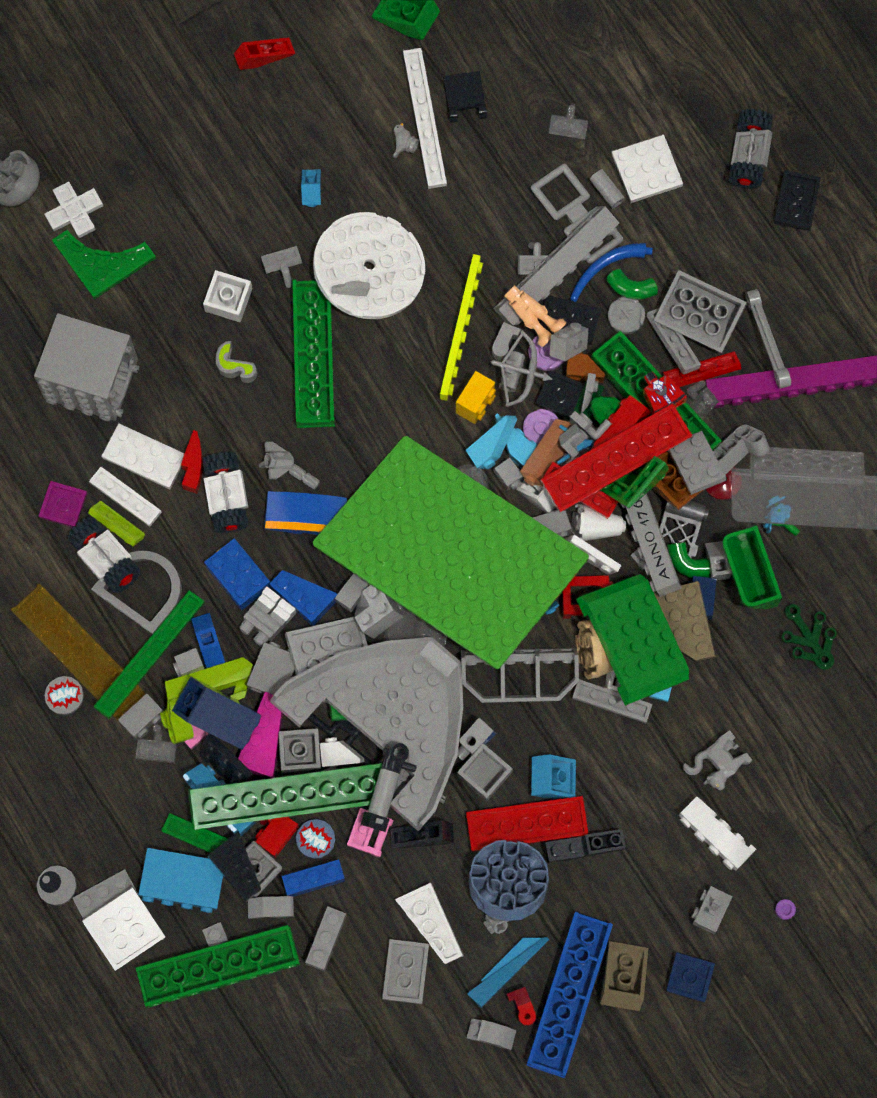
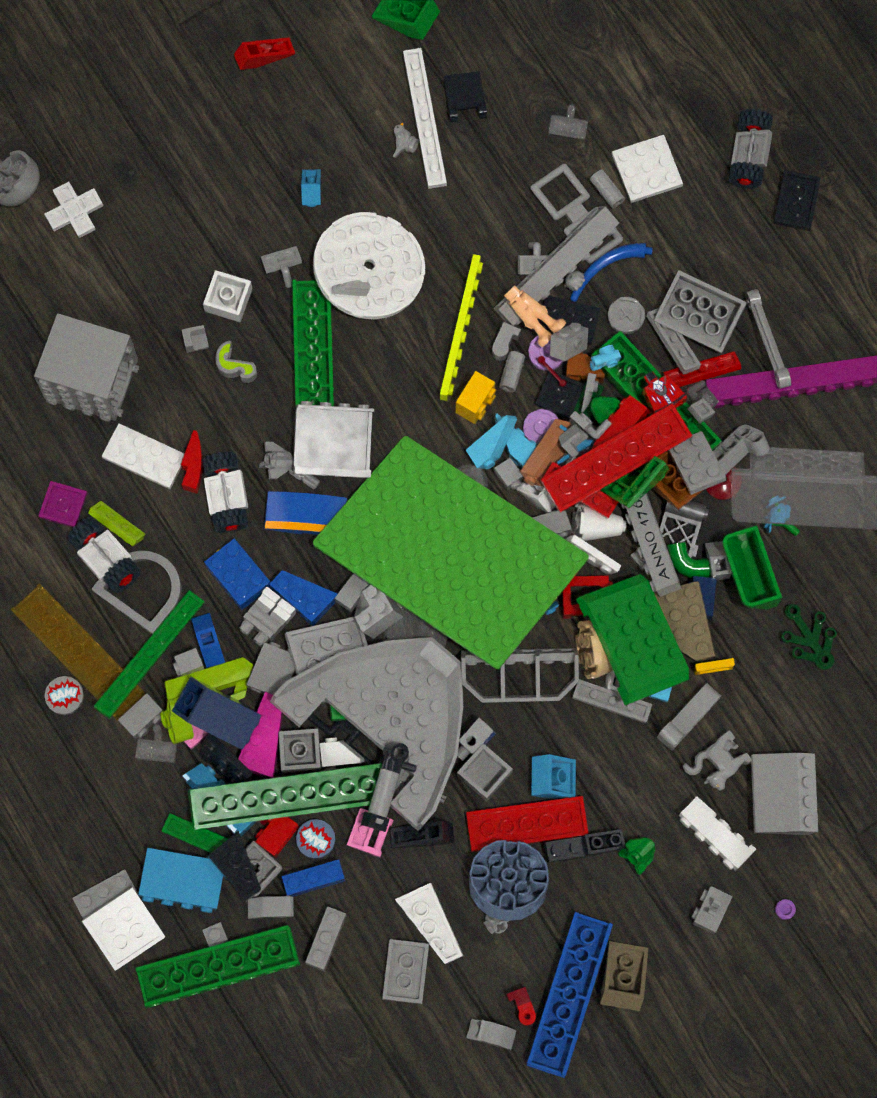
light grey tile [37,865,77,906] -> none
green plate [52,230,156,300] -> none
white plate [89,467,162,527] -> none
dark azure wedge [467,937,549,1008] -> none
light grey piece [491,330,552,407] -> none
green cylinder [607,269,658,300] -> none
dark blue plate [666,952,715,1003] -> none
none -> light grey panel [182,325,209,353]
none -> panel [293,401,374,478]
none -> dark red hinge [538,356,566,387]
none -> light grey animal [564,271,585,291]
none -> medium azure plate [590,345,621,371]
none -> green brick [618,837,655,875]
none -> light grey beam [657,683,721,751]
none -> light grey plate [688,398,715,424]
none -> yellow tile [694,658,735,675]
none -> light grey slope [751,753,818,835]

